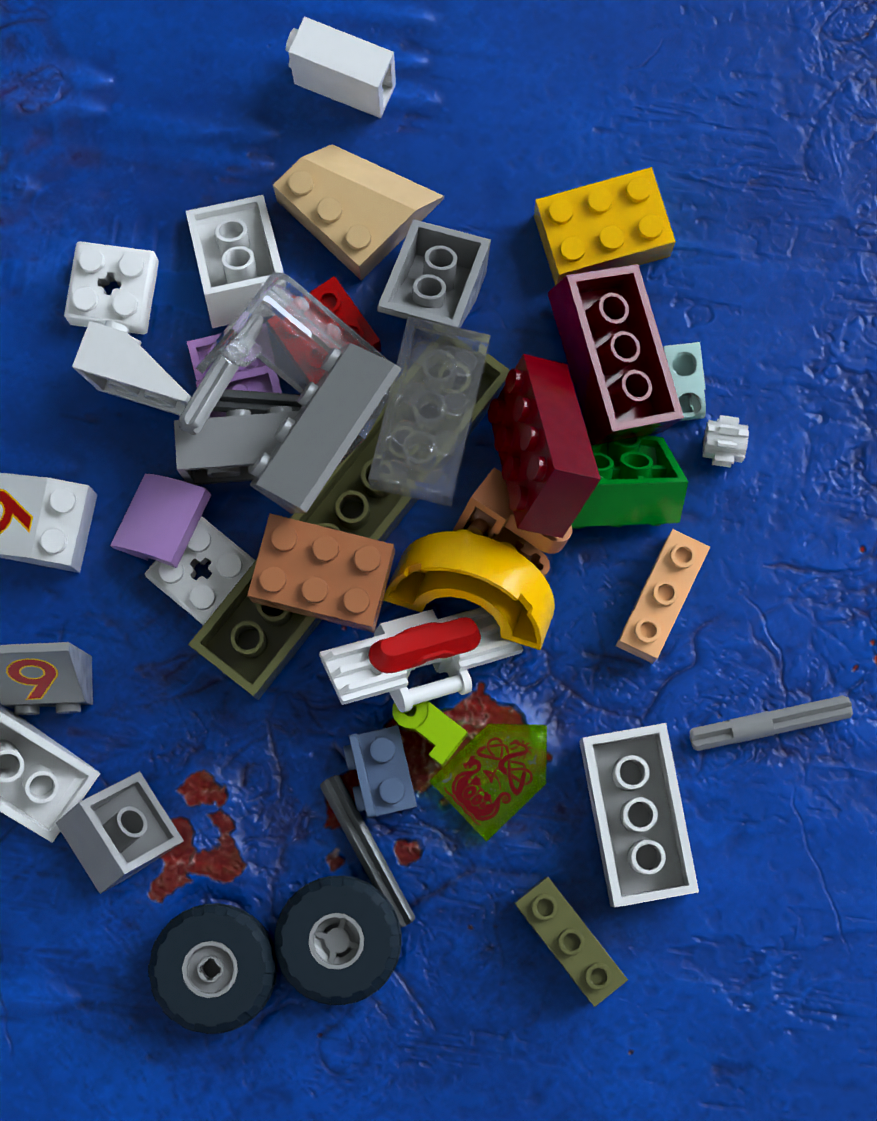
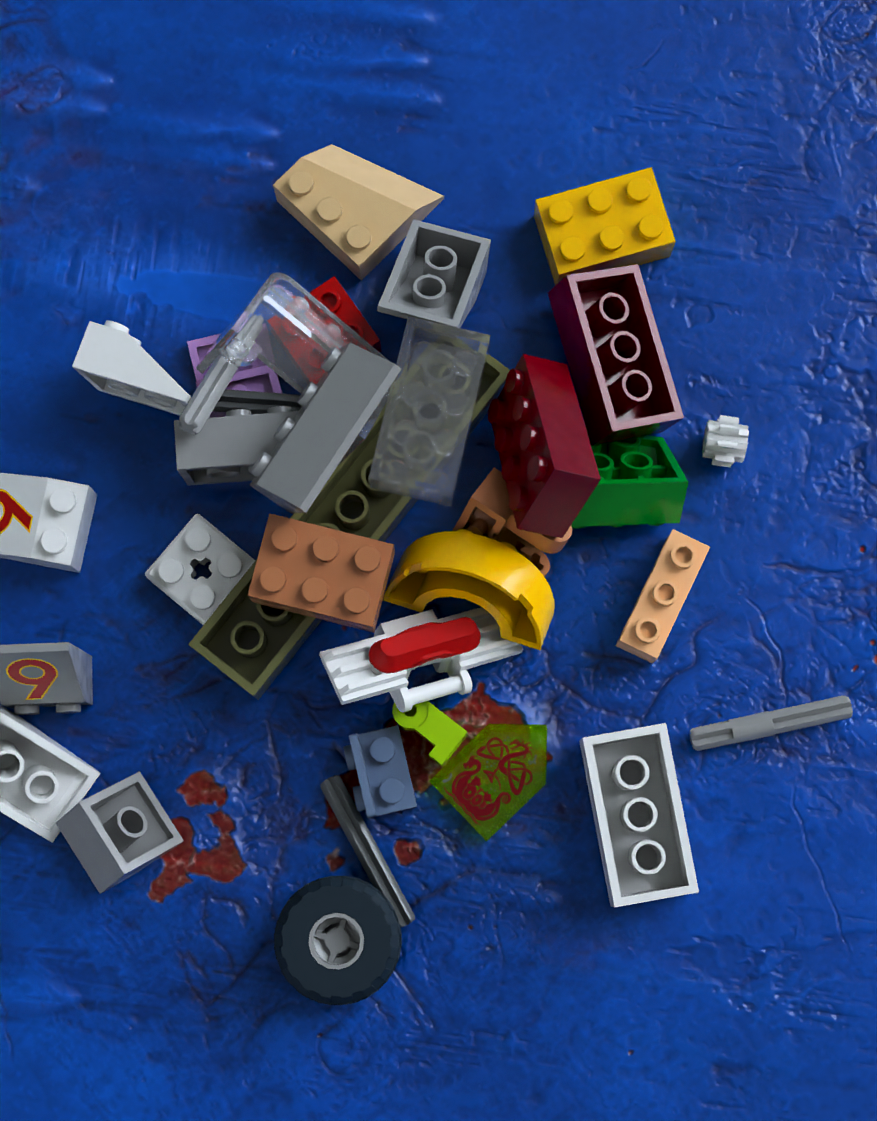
white brick [64,242,159,335] -> none
lavender slope [110,474,211,568] -> none
black wheel [148,903,278,1034] -> none
white slope [186,195,290,328] -> none
white brick [286,16,396,118] -> none
olive brick [513,876,628,1007] -> none
light aqua leg [663,342,706,421] -> none

